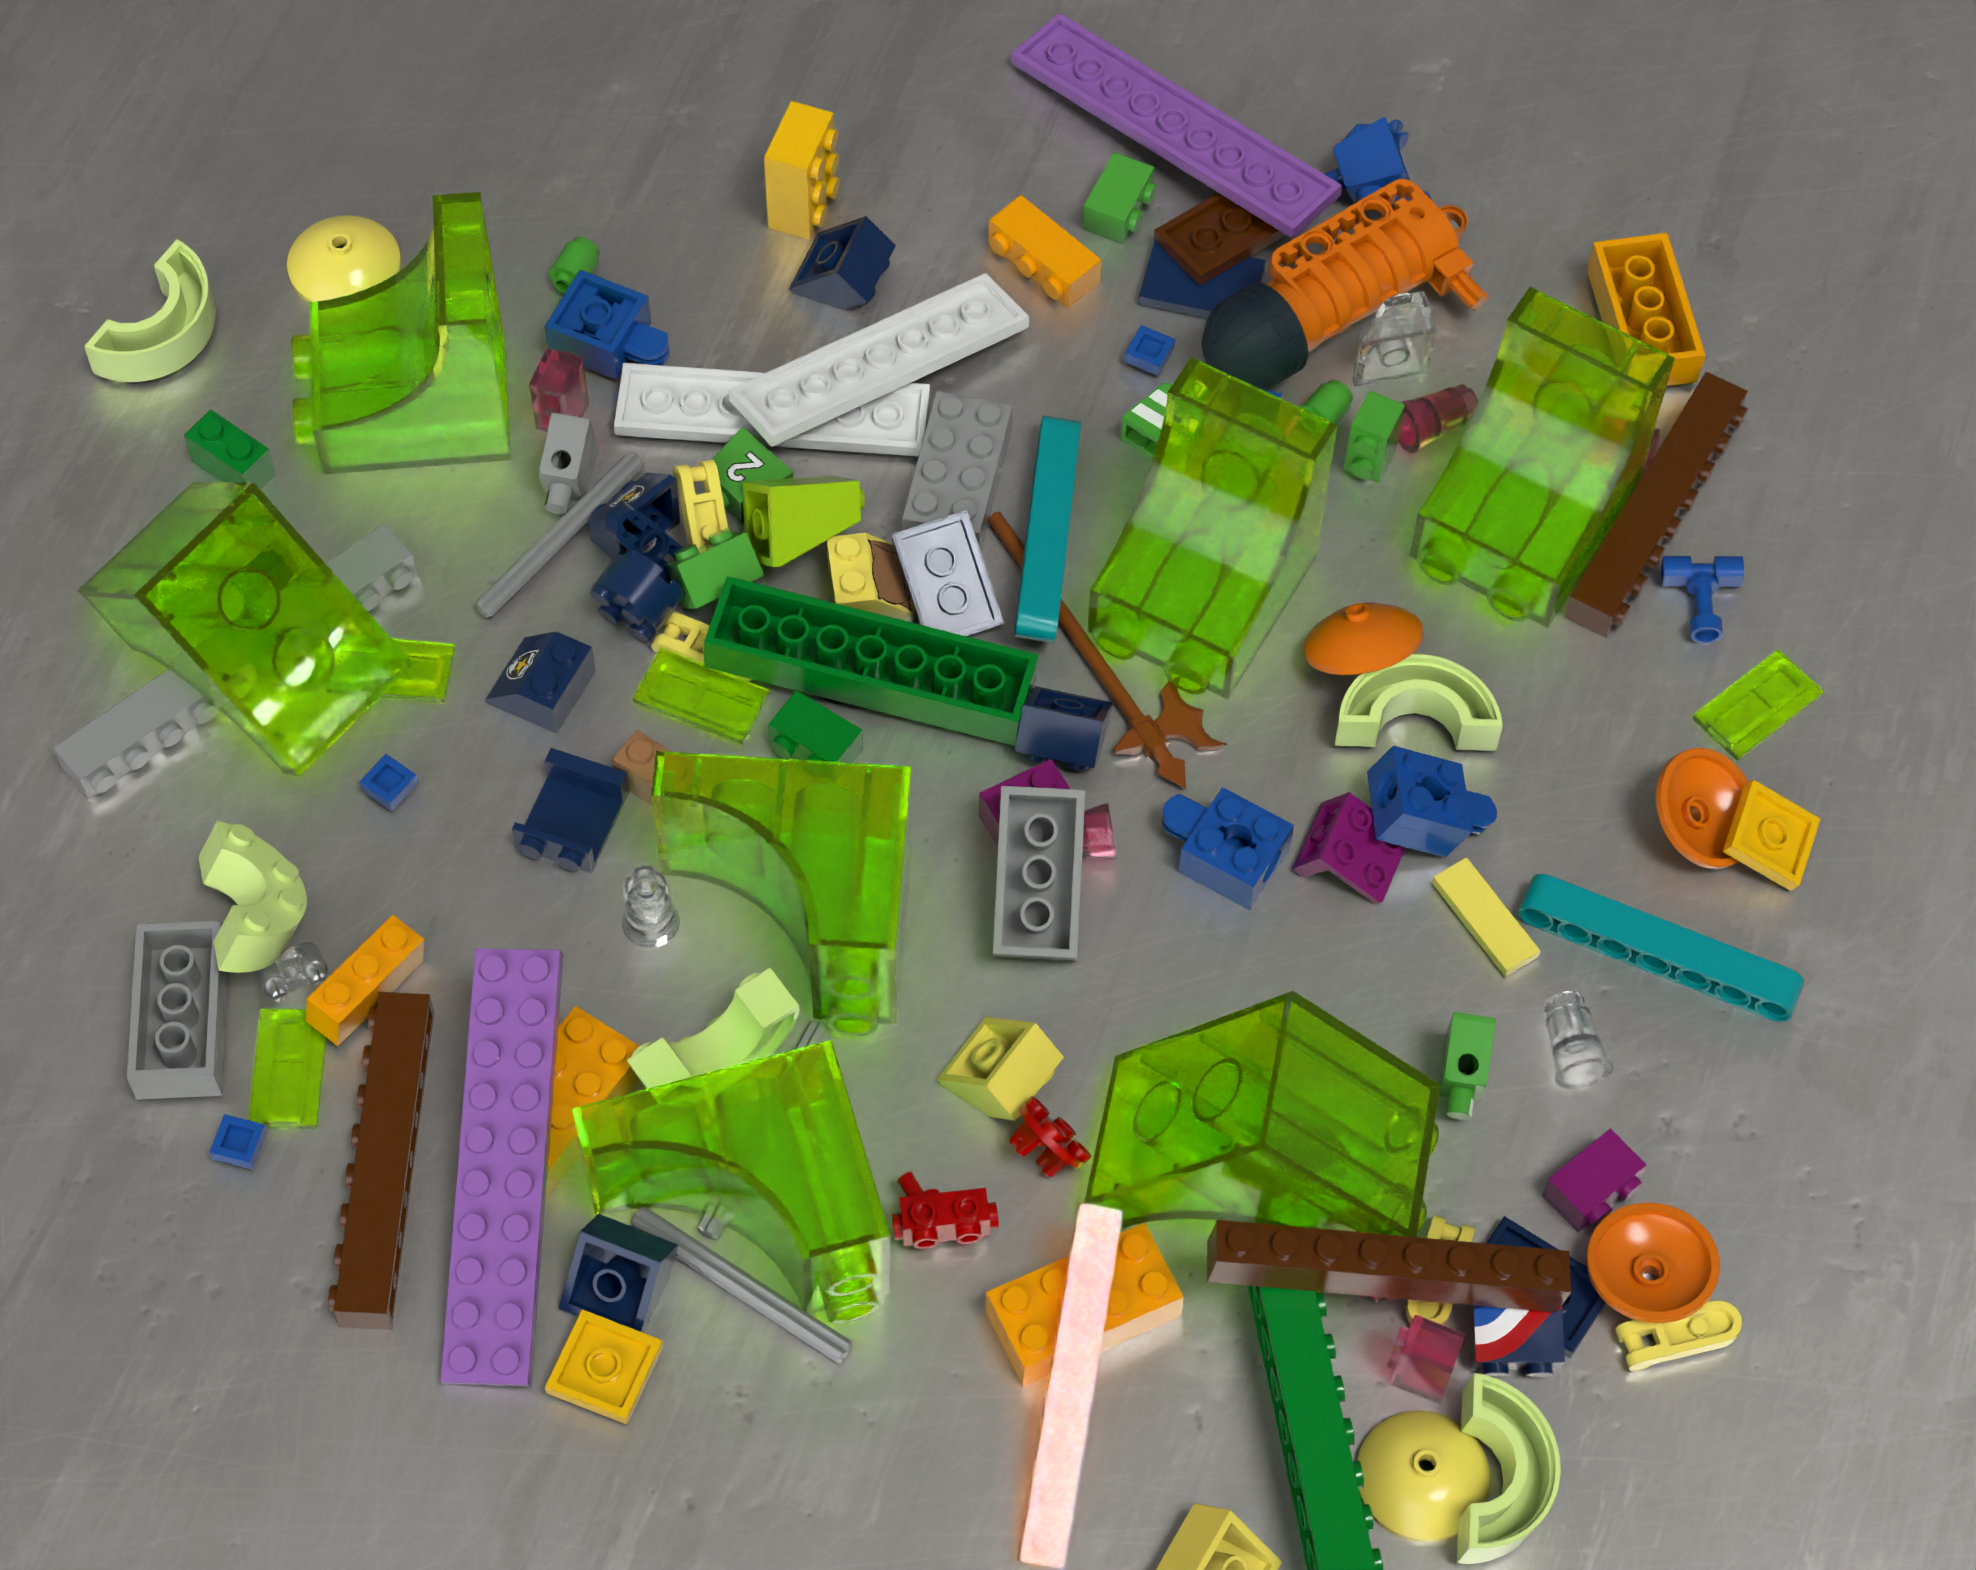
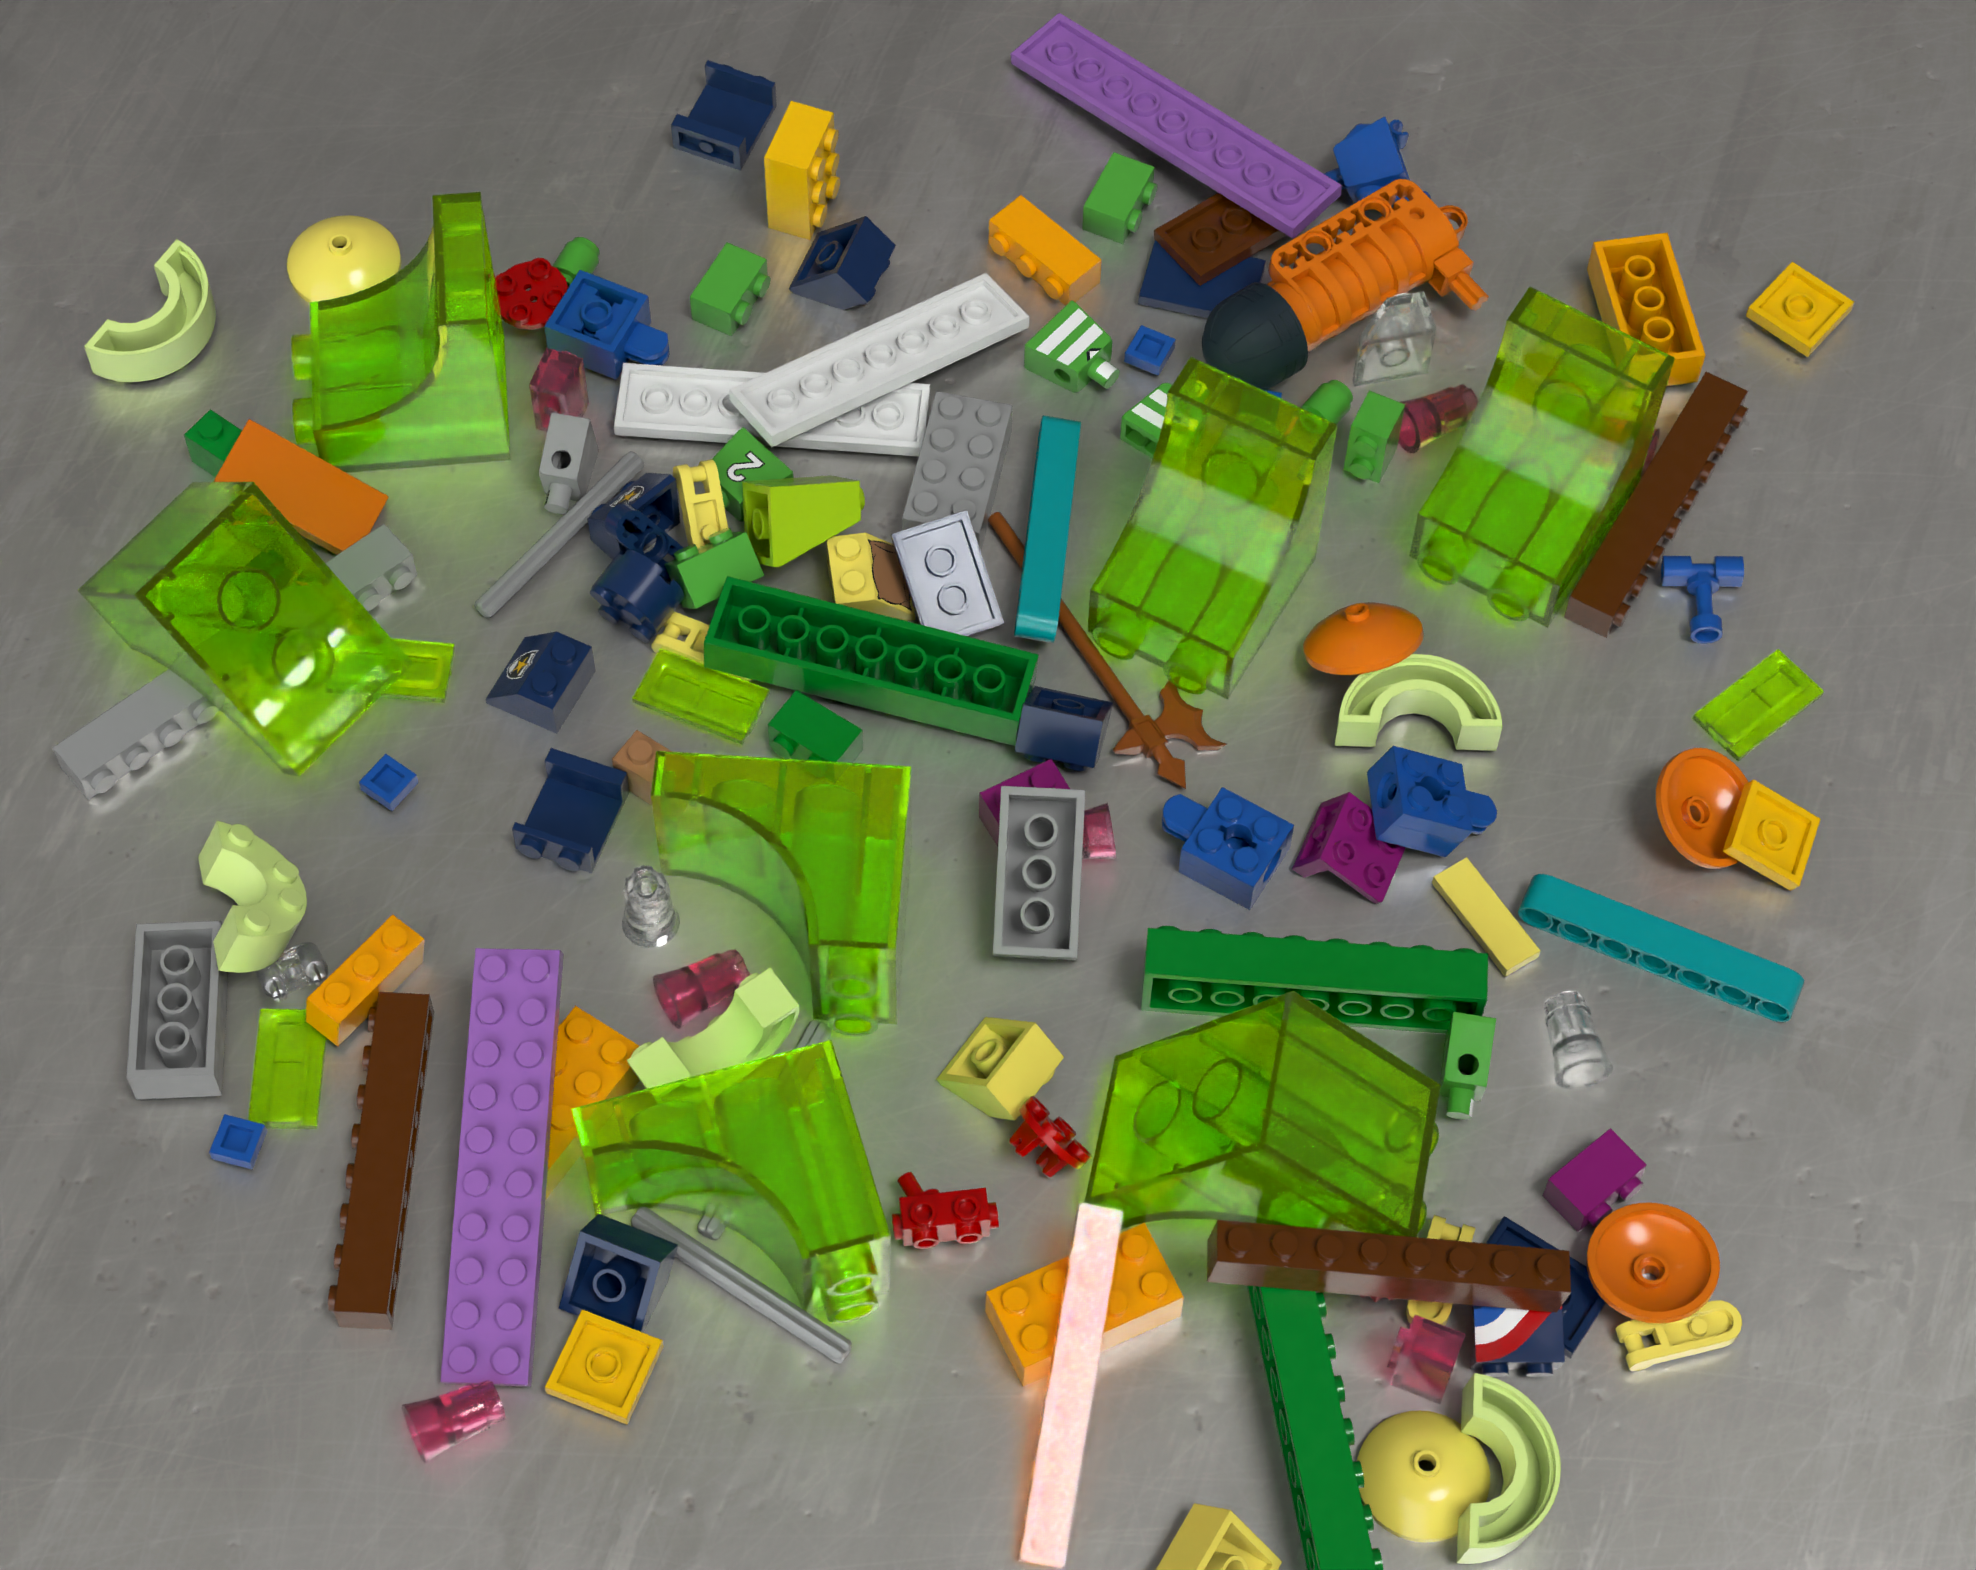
none -> orange tile [211,419,389,555]
none -> clear pink plant [402,1380,506,1464]
none -> red plate [493,258,568,330]
none -> clear pink plant [653,949,750,1029]
none -> dark blue panel [671,60,777,171]
none -> bright green brick [690,242,771,336]
none -> bright green torso [1024,300,1120,393]
none -> green brick [1141,926,1488,1034]
none -> yellow plate [1746,262,1854,357]

